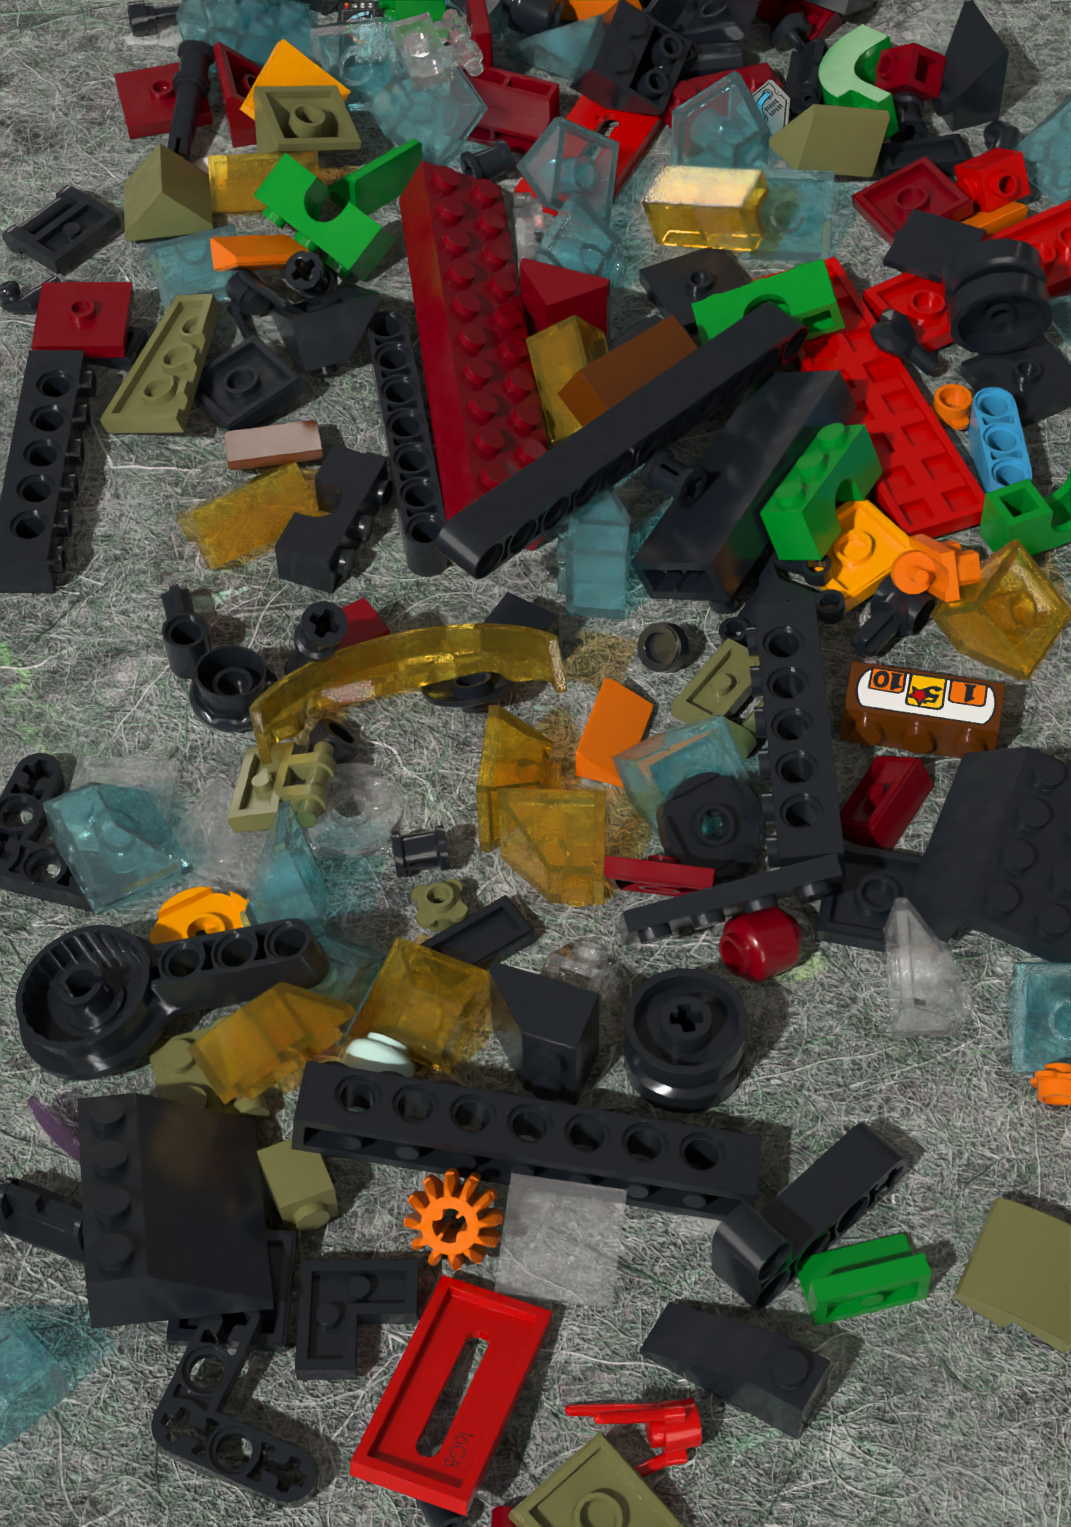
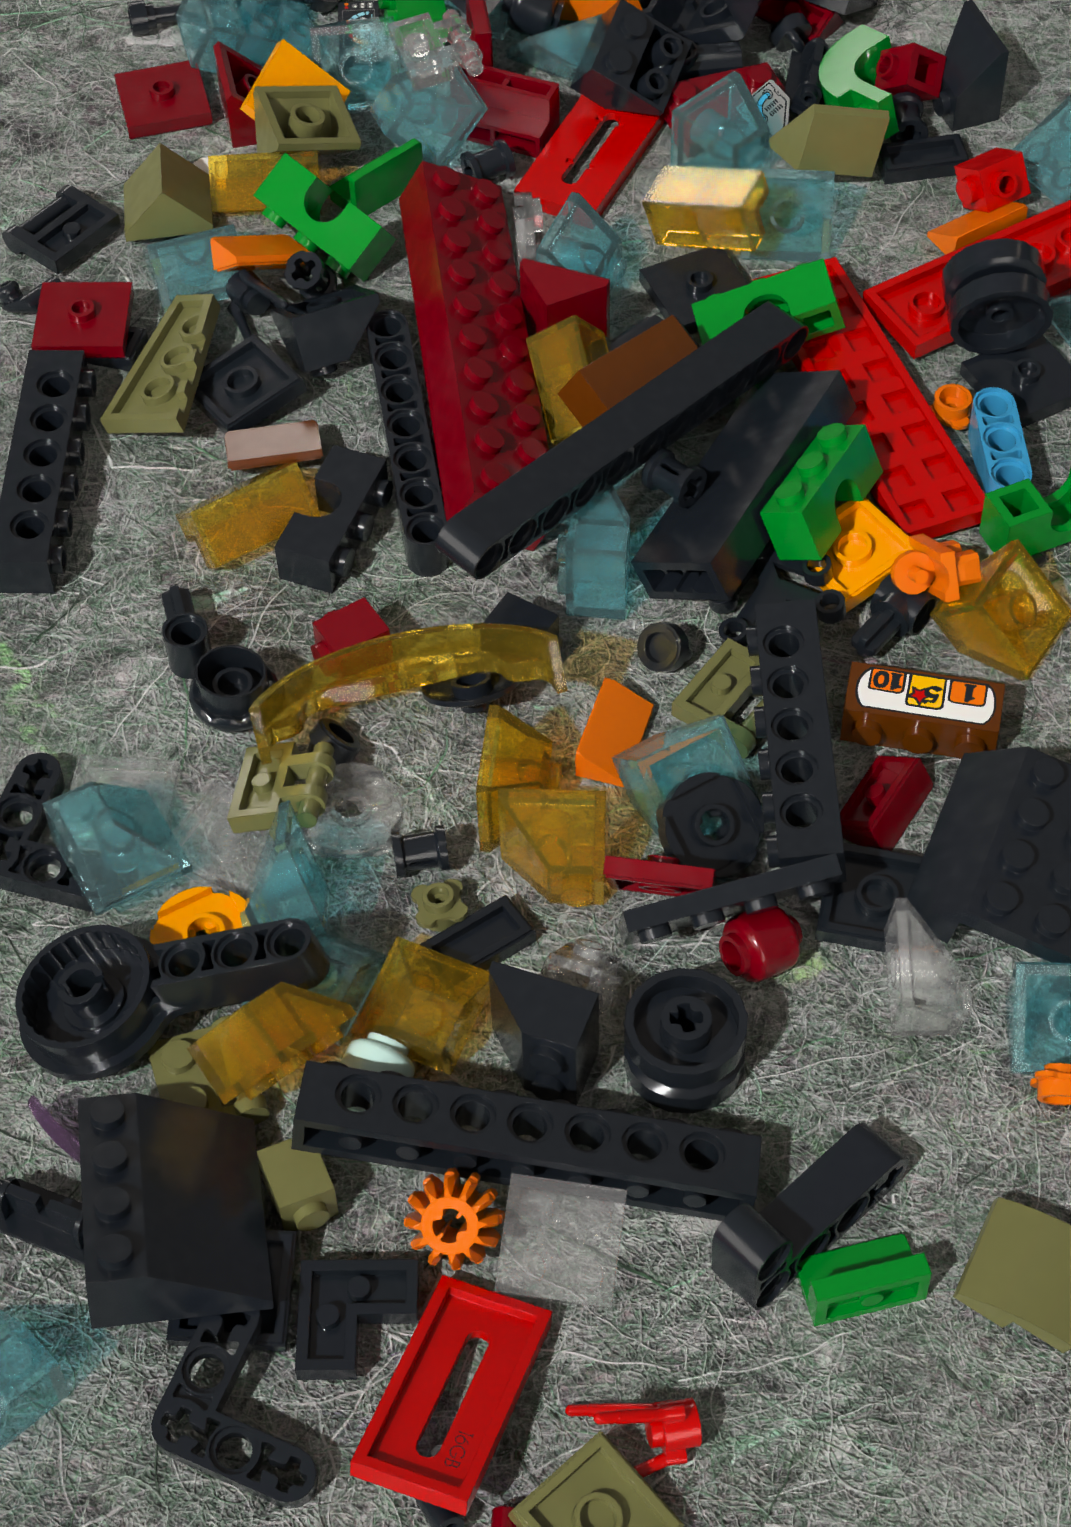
black pin [167,39,215,163] -> none
black pin [284,601,348,687] -> none
clear light blue slope [516,117,620,230] -> none
black slope [640,1302,831,1440] -> none
dark red plate [851,156,974,246] -> none
black rock [870,309,939,375] -> none
black piece [883,209,986,283] -> none
black arm [983,120,1020,150] -> none

